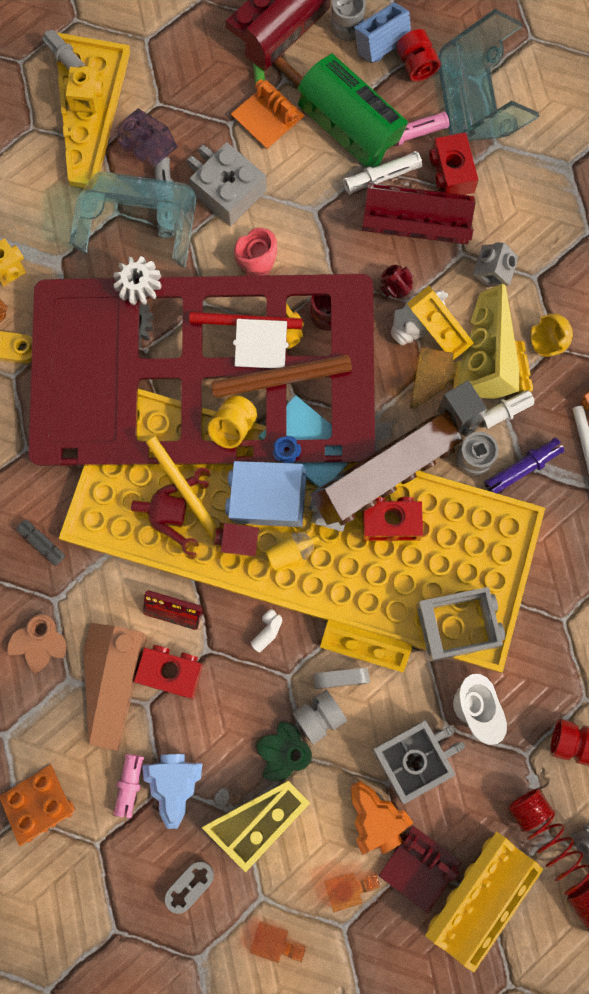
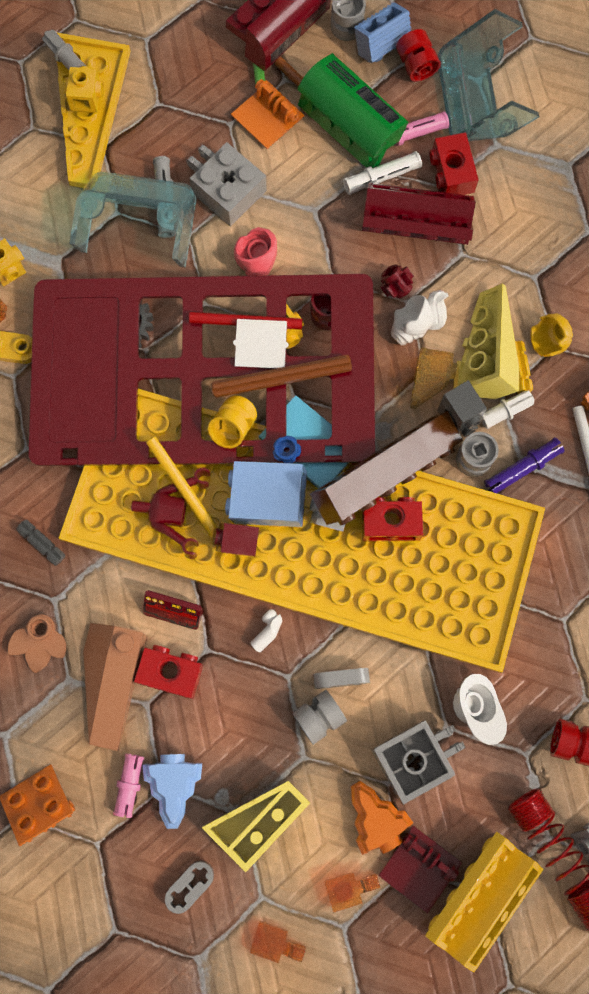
white gear [113,256,162,305] -> none
brick [114,108,178,167] -> none
dark green plate [255,722,312,781] -> none
yellow piece [265,533,320,571] -> none
yellow plate [320,619,413,673] -> none
yellow plate [407,286,474,361] -> none
light grey window [416,587,505,662] -> none
light grey brick [473,242,518,288] -> none

